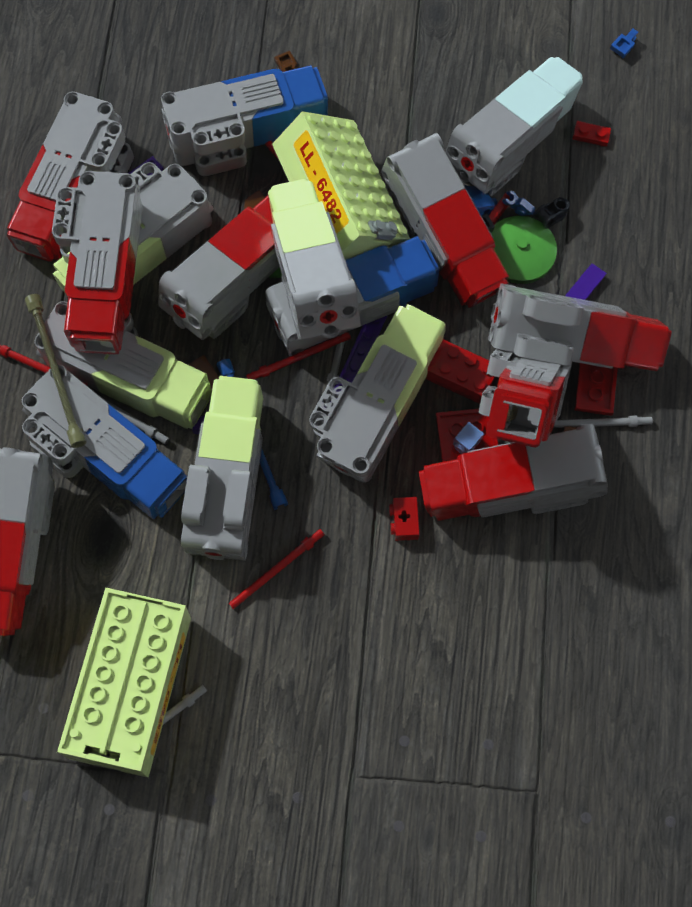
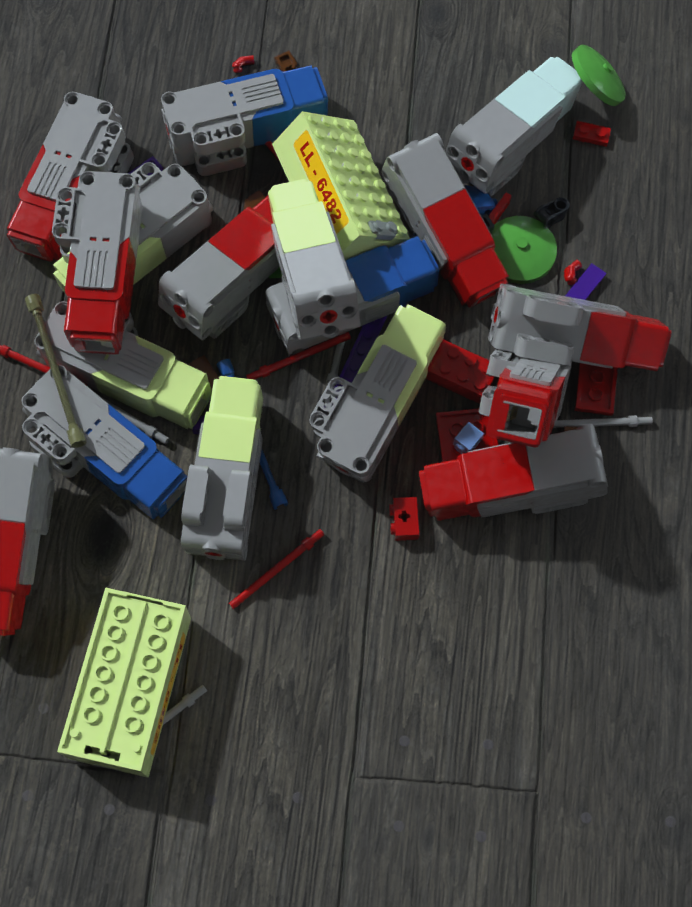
blue plate [502,191,535,216] -> none
blue plate [610,28,638,58] -> none
none -> red arm [232,55,255,73]
none -> red arm [564,260,582,285]
none -> bright green dish [572,45,626,106]

